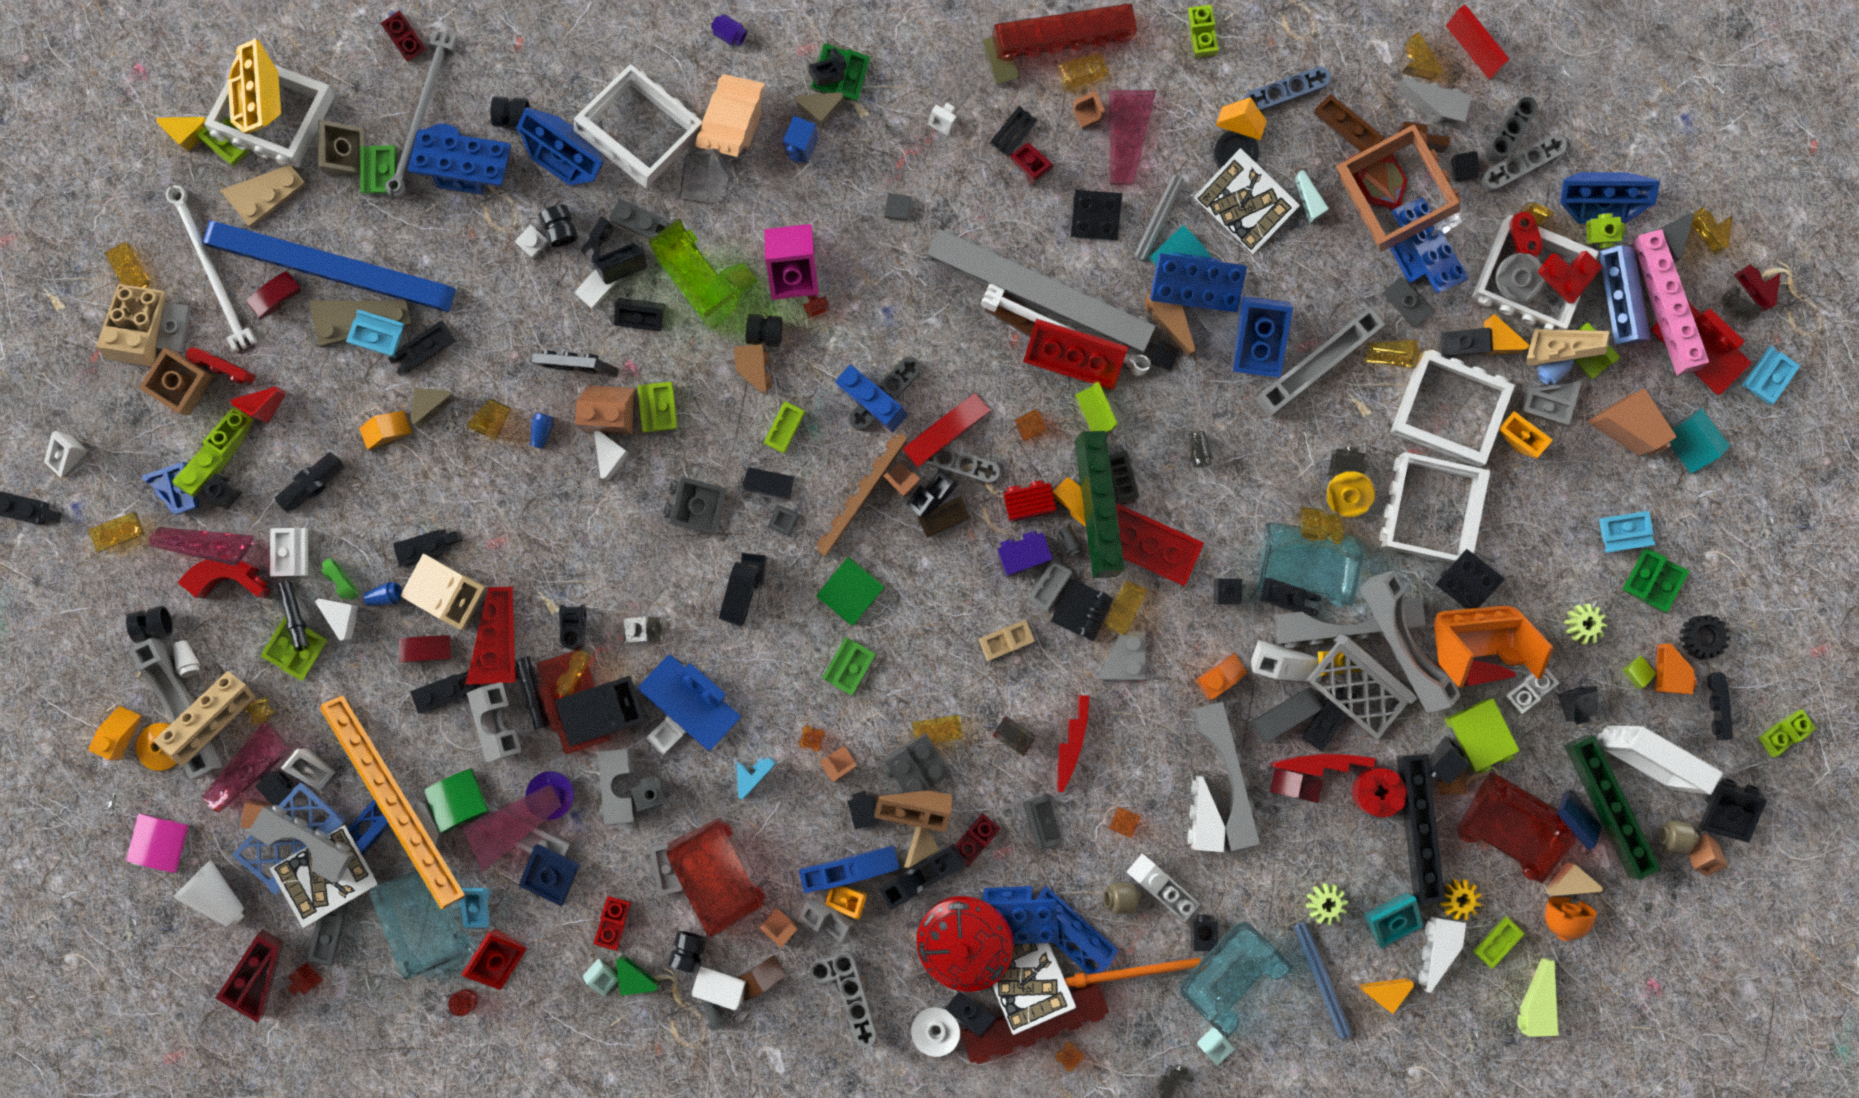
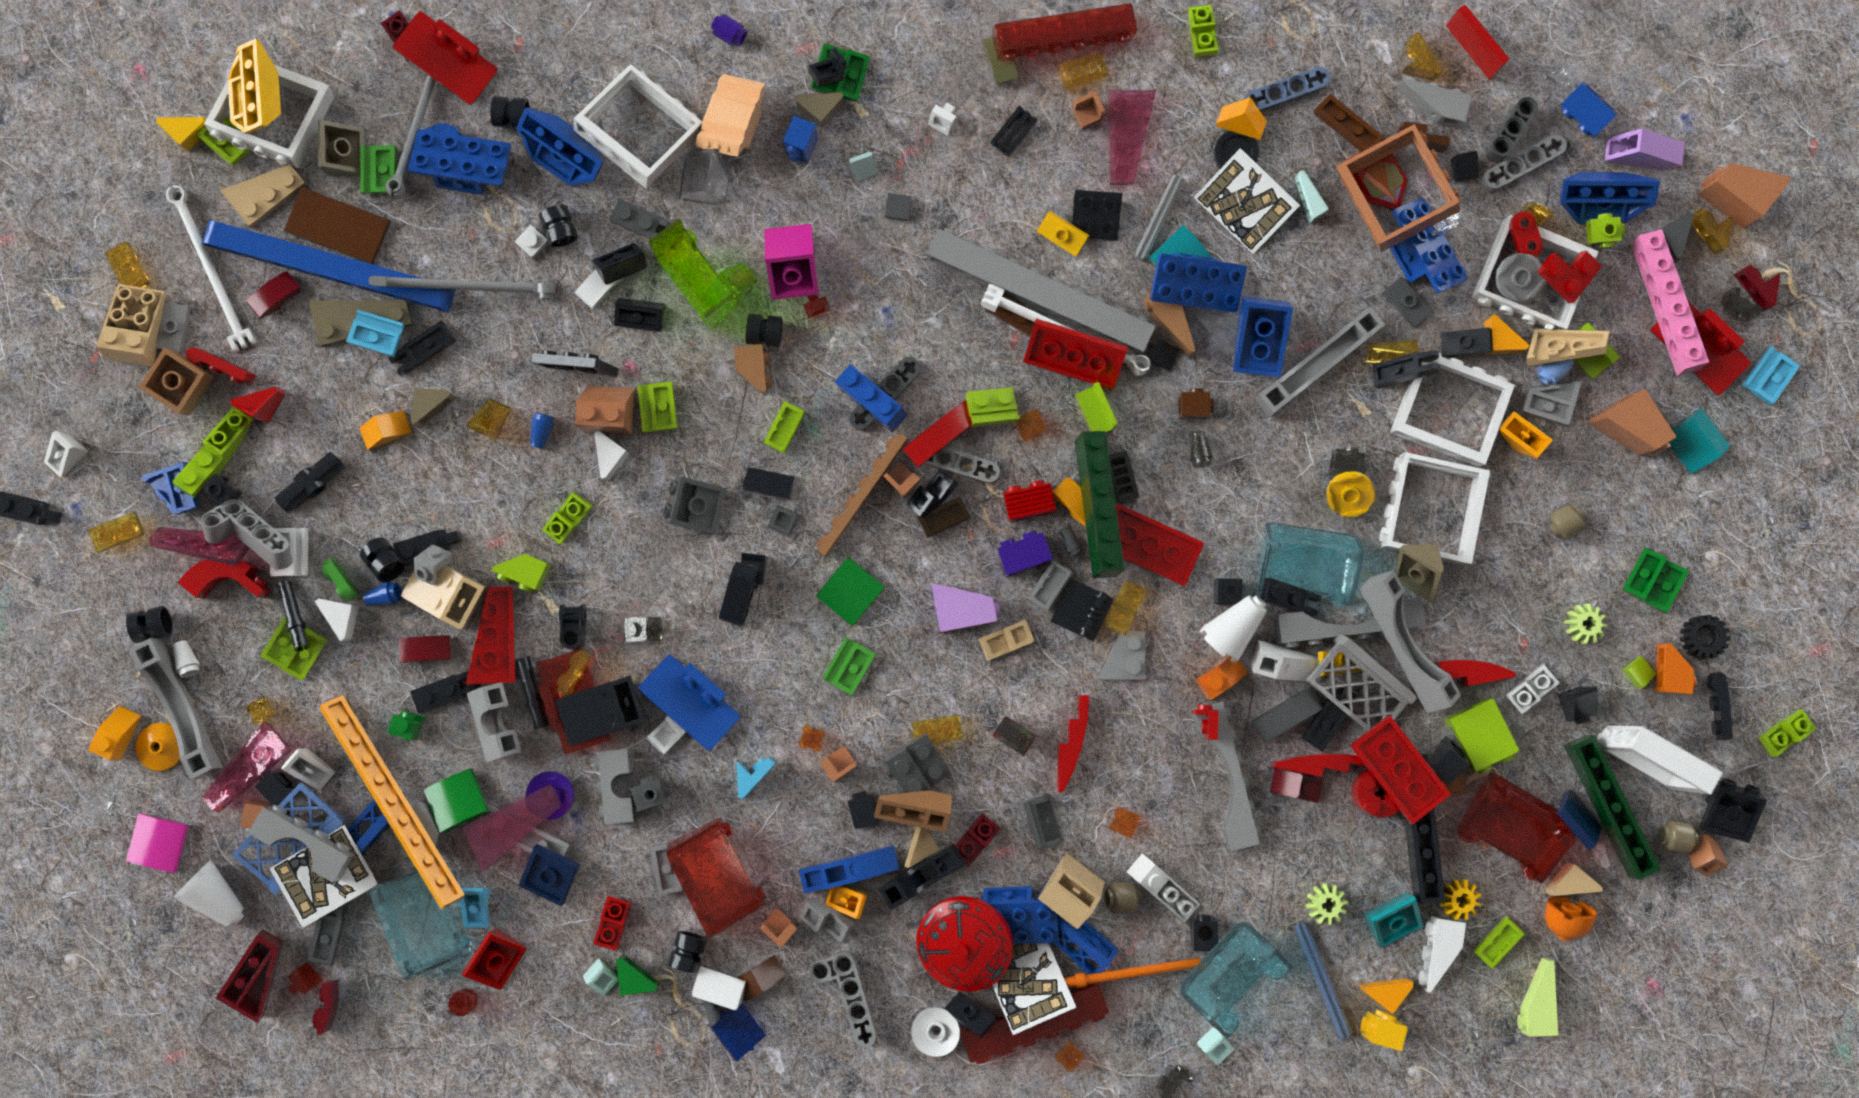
tan brick [154,671,255,767] -> none
black plate [581,216,613,260] -> none
dark red slope [1010,142,1054,186] -> none
white slope [1188,776,1225,852] -> none
clear yellow plate [1298,506,1344,545] -> none
orange windscreen [1434,606,1554,688] -> none
black hinge [1435,548,1505,609] -> none
medium blue brick [1599,245,1651,345] -> none
medium azure plate [1599,511,1656,553] -> none
none -> light grey beam [200,499,293,569]
none -> reddish brown tile [284,187,391,264]
none -> dark red slope [312,979,339,1035]
none -> black wheel [360,537,405,583]
none -> light grey hinge [368,276,556,299]
none -> green brick [387,710,425,740]
none -> red bracket [392,11,498,106]
none -> light grey bracket [414,545,452,585]
none -> lime slope [491,554,552,593]
none -> lime slope [542,491,593,545]
none -> clear blue piece [710,1003,766,1062]
none -> light aqua slope [849,152,877,181]
none -> lavender slope [931,584,1001,633]
none -> lime plate [965,387,1020,427]
none -> yellow plate [1036,211,1089,257]
none -> tan slope [1038,852,1105,929]
none -> reddish brown brick [1178,388,1214,419]
none -> red bracket [1191,705,1219,740]
none -> white cone [1200,595,1267,662]
none -> red plate [1350,715,1452,824]
none -> yellow brick [1360,1009,1408,1051]
none -> black hinge [1373,350,1441,389]
none -> dark tan slope [1395,544,1444,604]
none -> dark tan head [1549,504,1587,540]
none -> blue brick [1561,81,1618,137]
none -> lavender slope [1604,128,1685,170]
none -> nougat slope [1698,163,1791,228]

